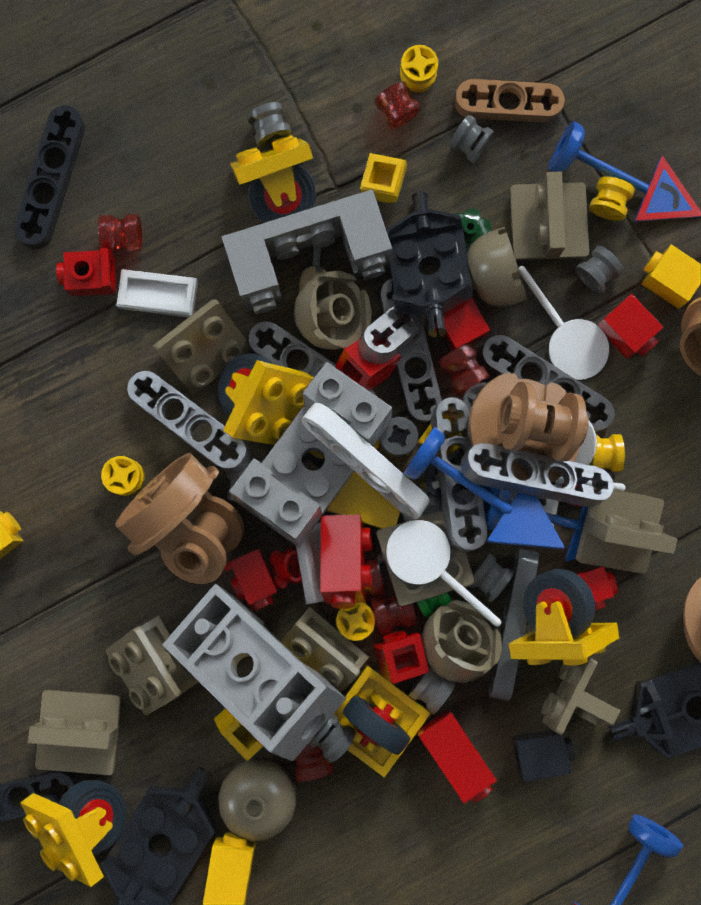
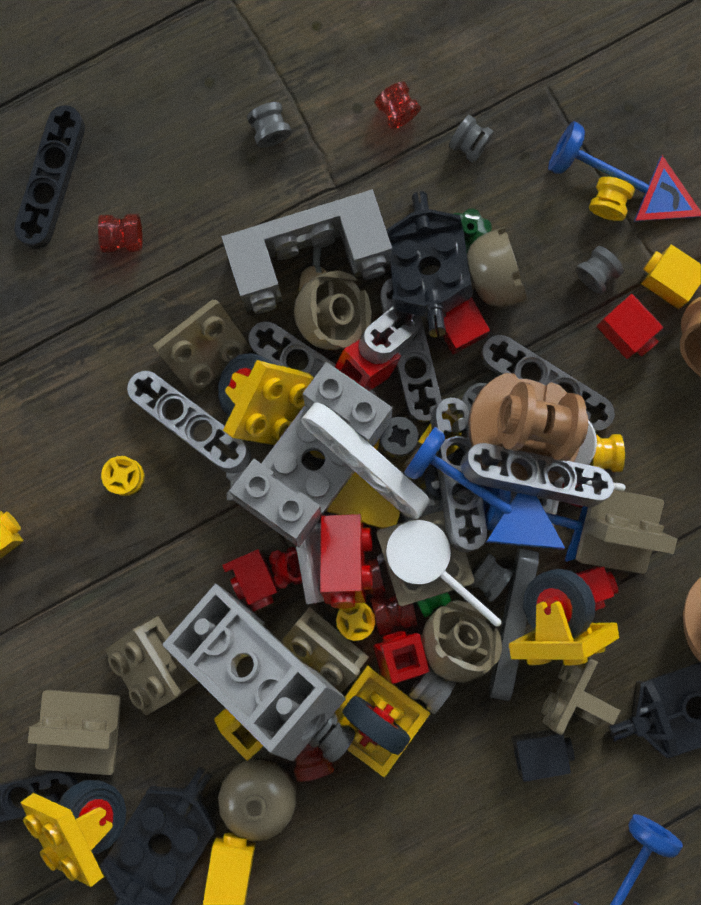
red brick [56,248,116,296] -> none
medium nougat piece [115,453,244,584] -> none
white tile [116,269,198,317] -> none
yellow plate [230,135,316,223] -> none
yellow brick [360,153,407,203] -> none
yellow wheel [400,45,438,92] -> none
red brick [417,708,497,804] -> none
clear red wheel [438,343,490,395] -> none
medium nougat beam [454,79,565,123] -> none
dark tan bracket [510,171,589,260] -> none
white piece [518,266,609,380] -> none

